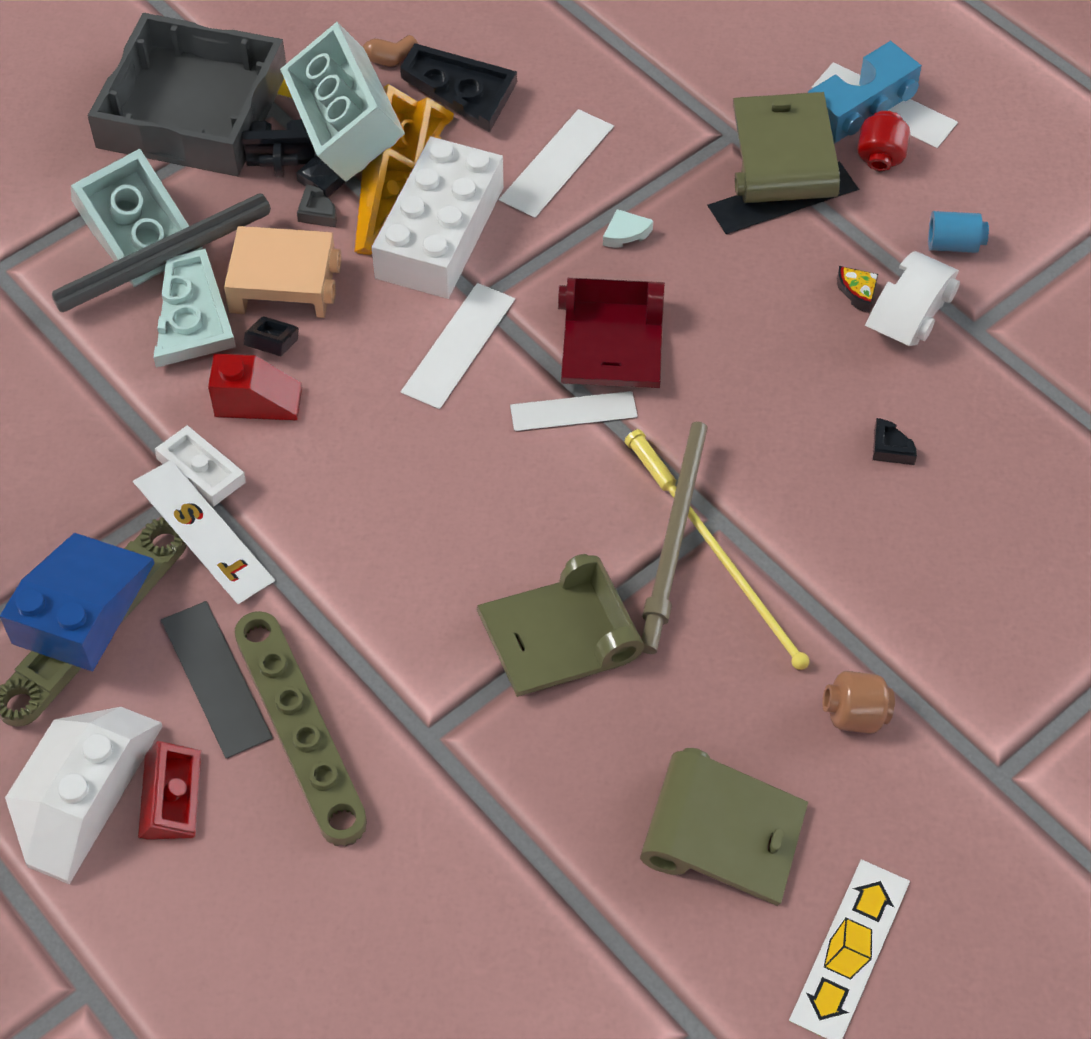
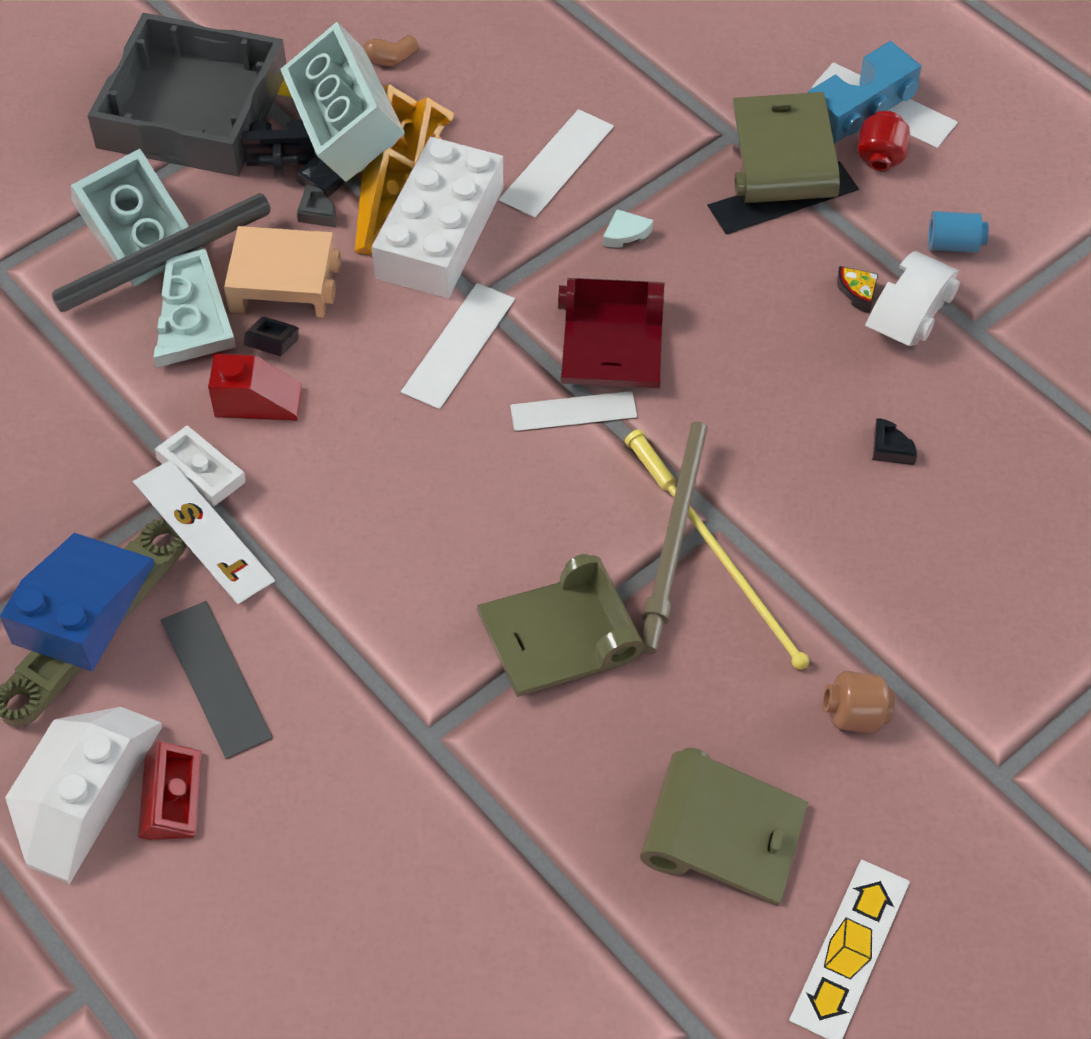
olive plate [235,611,367,847] -> none
black wing [400,43,517,132] -> none

